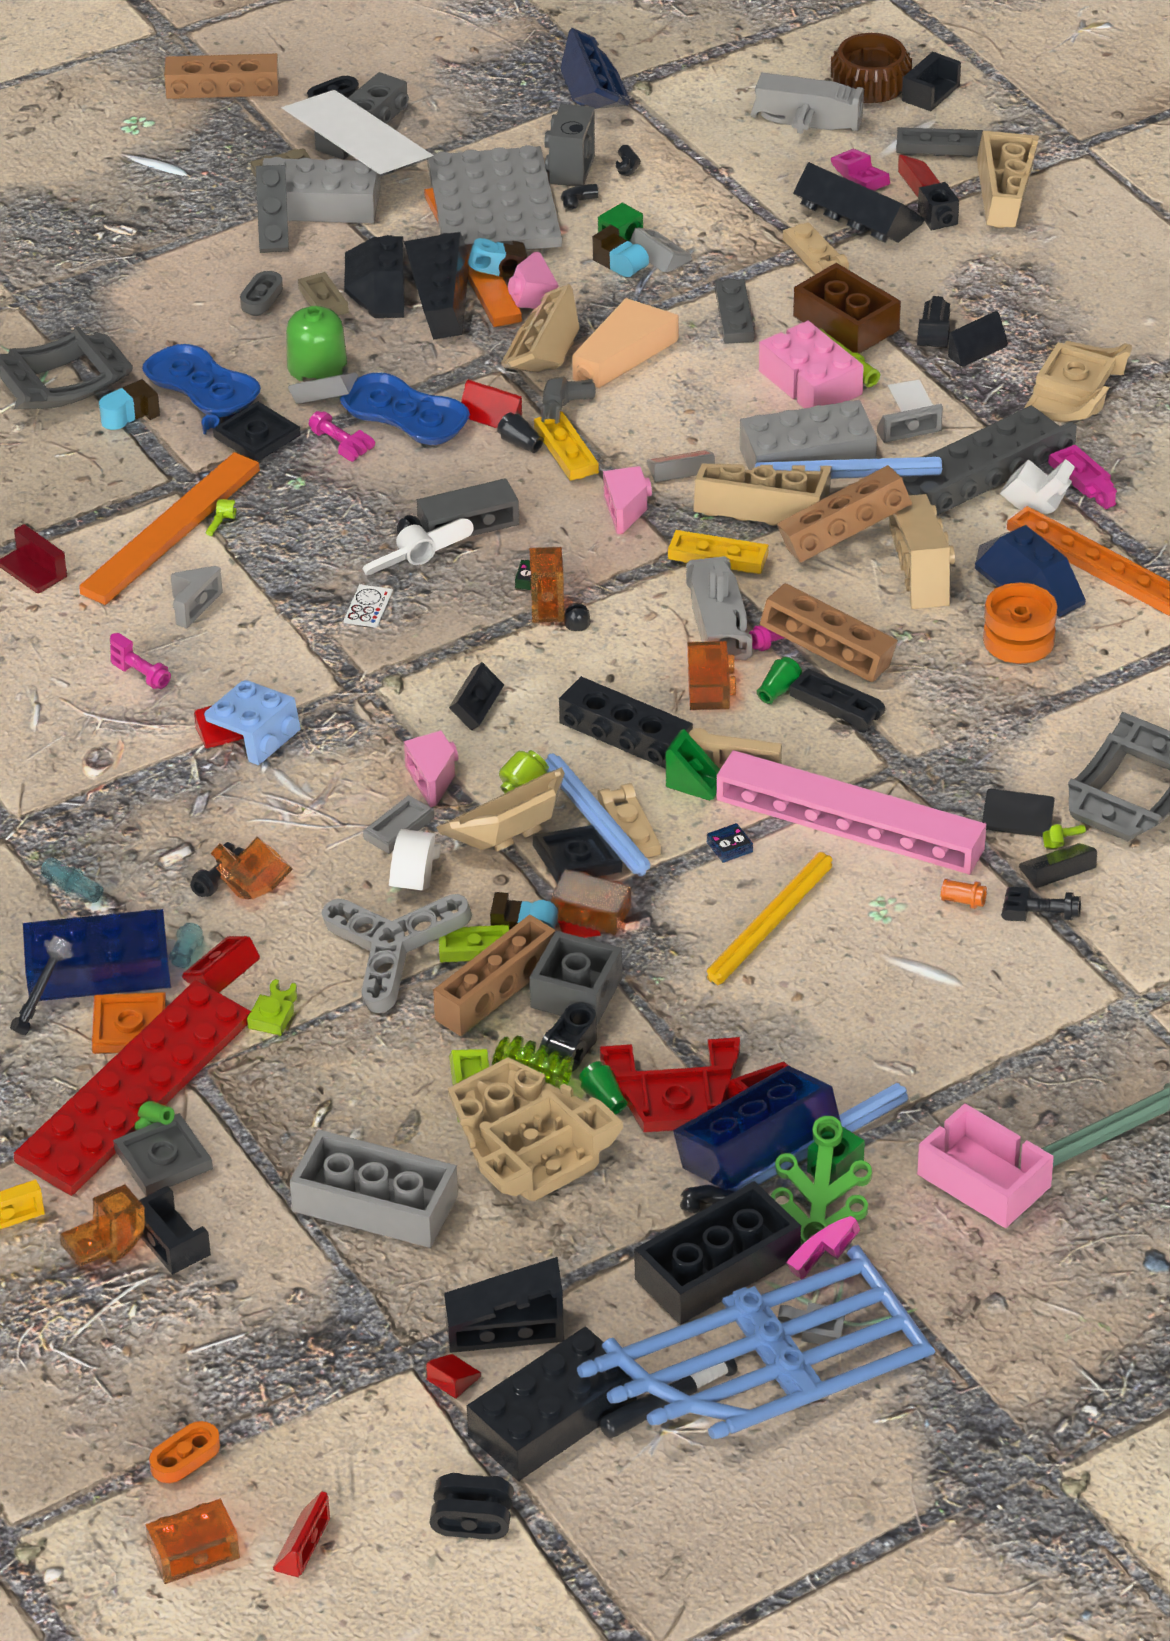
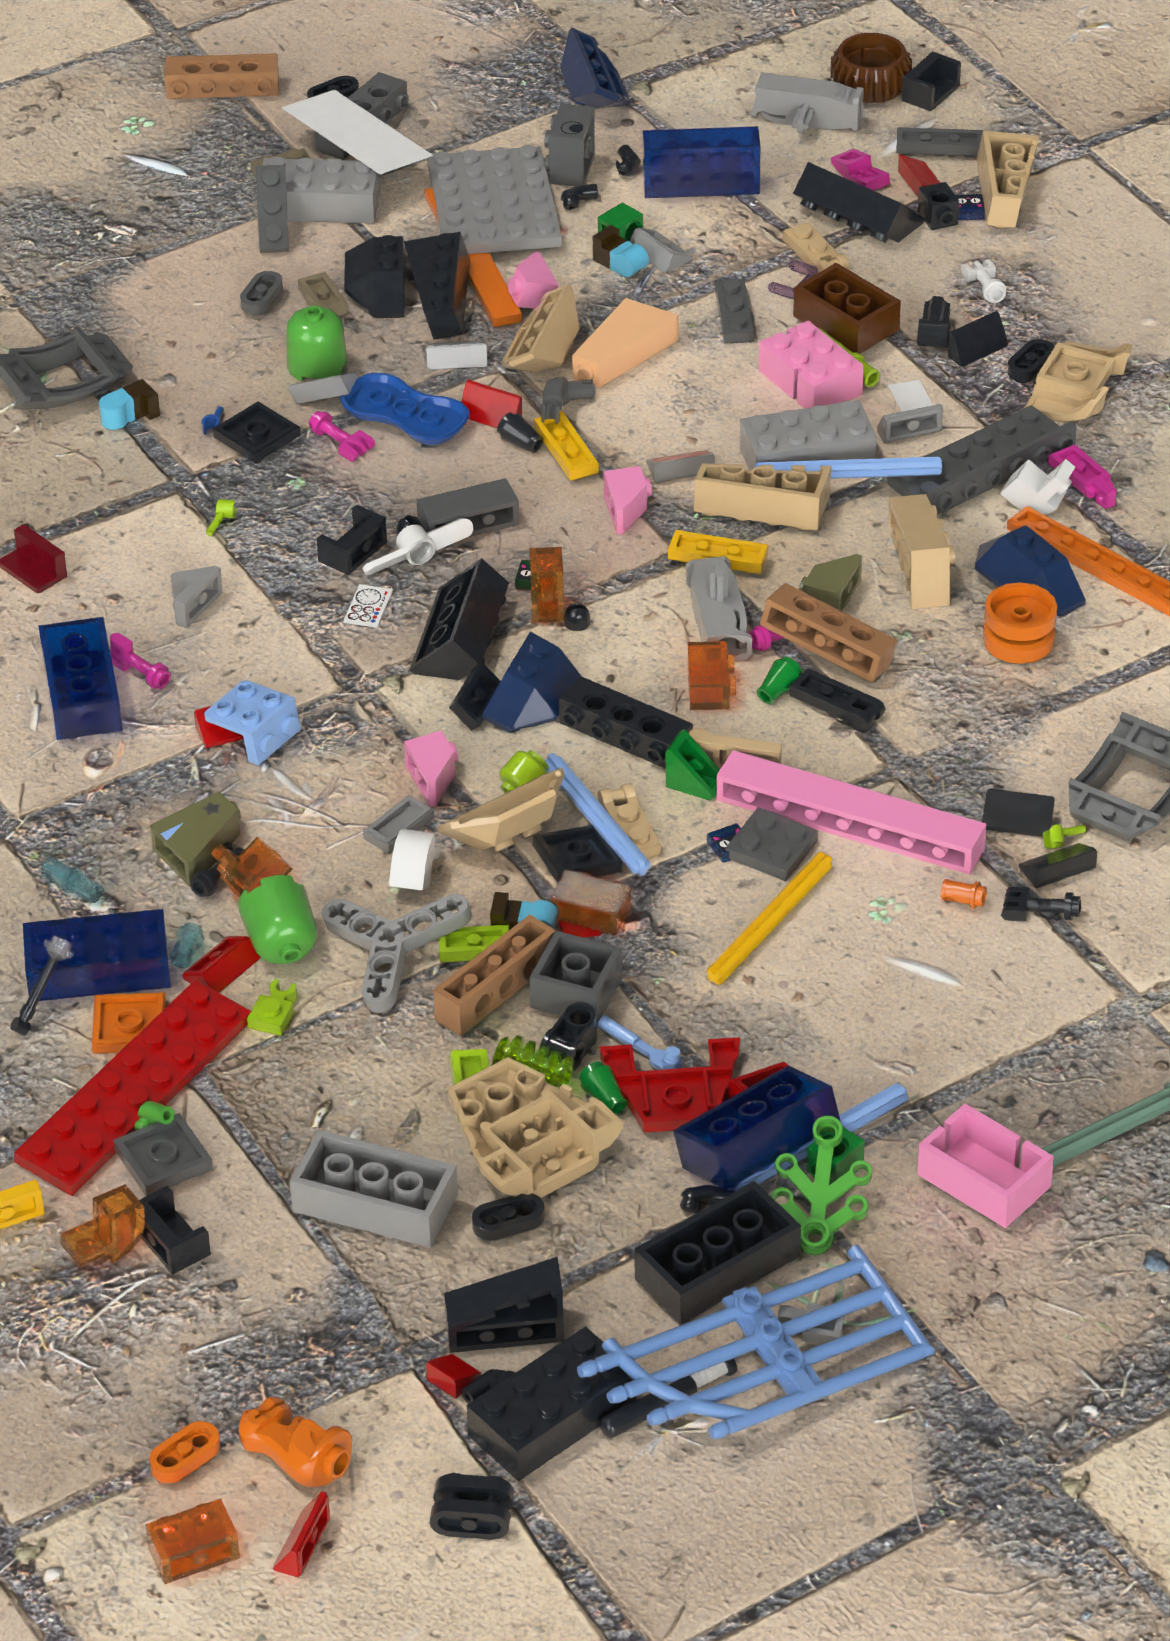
orange tile [79,452,260,605] -> none
blue plate [142,344,261,417] -> none
medium azure leg [468,238,528,278] -> none
medium nougat brick [777,465,912,563] -> none
dark pink slope [787,1216,860,1279] -> none
none -> clear blue brick [38,617,123,740]
none -> olive slope [150,791,241,887]
none -> bright green cylinder [238,875,317,965]
none -> orange animal [239,1397,352,1487]
none -> black panel [317,505,387,575]
none -> black slope [409,558,509,680]
none -> slope [425,340,488,370]
none -> black arm [461,1369,515,1404]
none -> black plate [472,1193,545,1241]
none -> dark blue wedge [481,631,581,733]
none -> light blue piece [597,1015,684,1070]
none -> clear blue brick [643,126,761,198]
none -> dark grey plate [725,807,818,881]
none -> piece [768,260,818,300]
none -> olive slope [799,554,862,612]
none -> clear blue tile [956,194,985,220]
none -> white hinge [961,259,1006,303]
none -> black plate [1007,339,1055,383]

